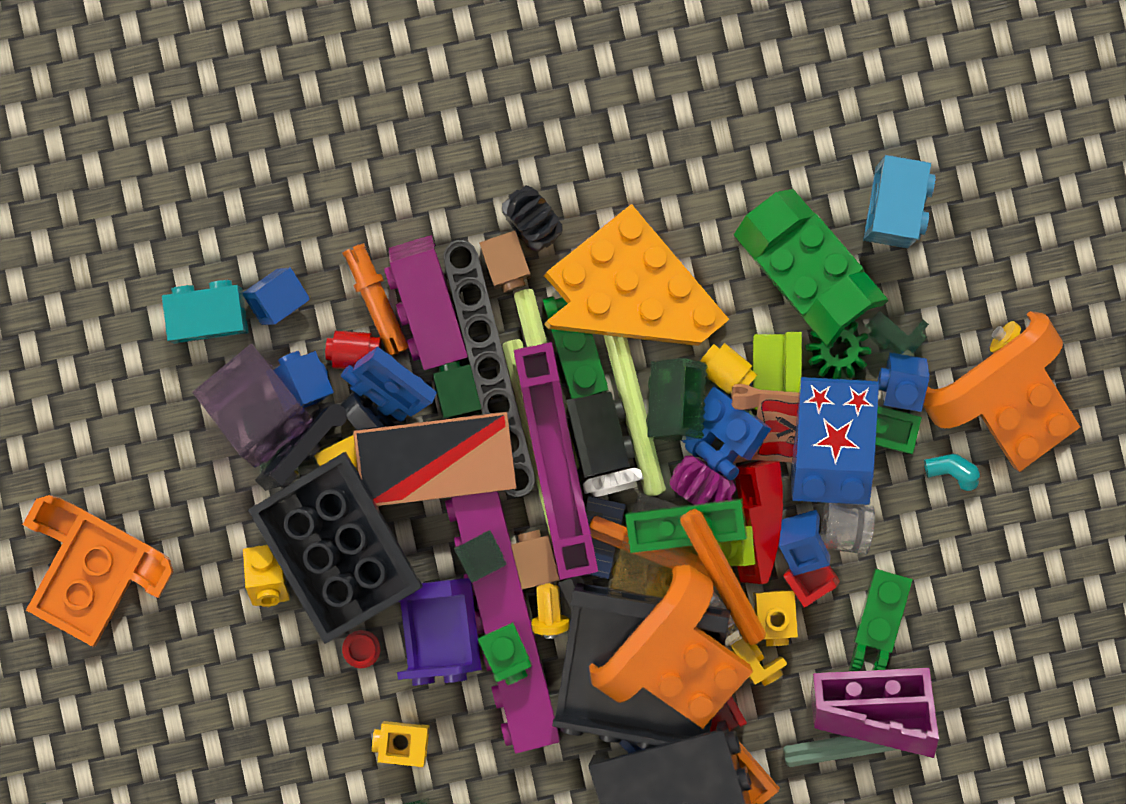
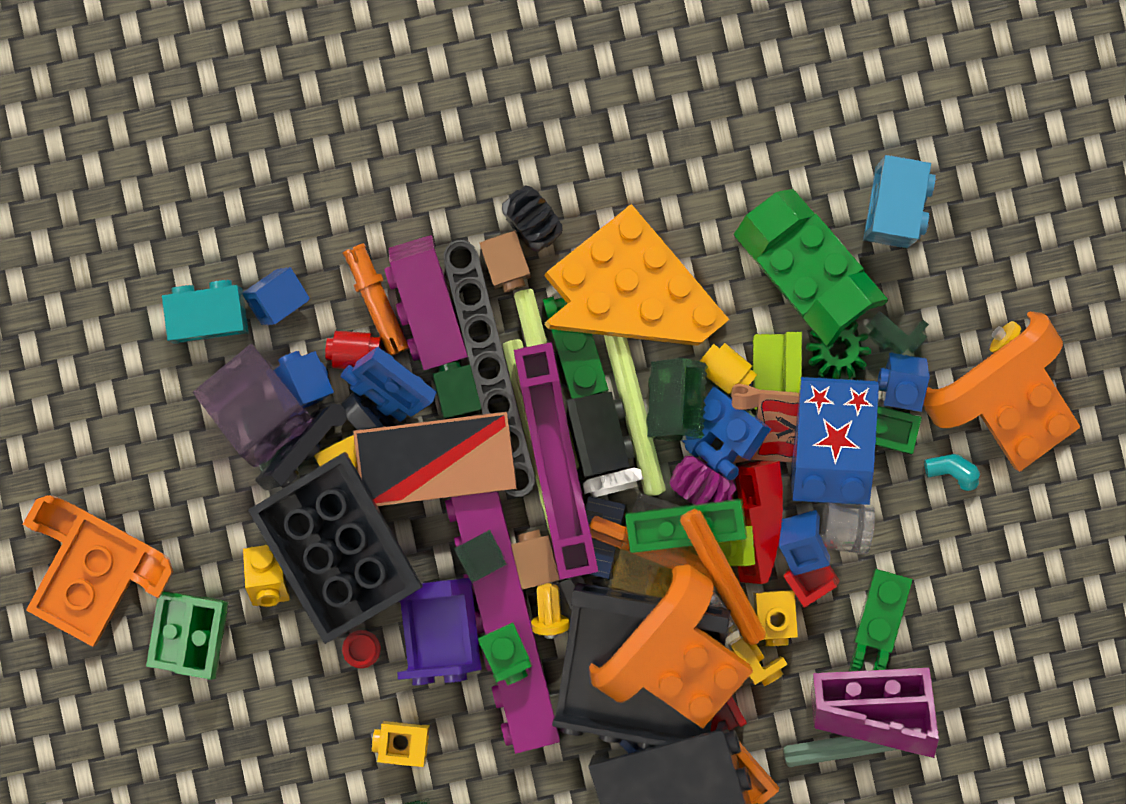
none -> brick [146,591,229,680]

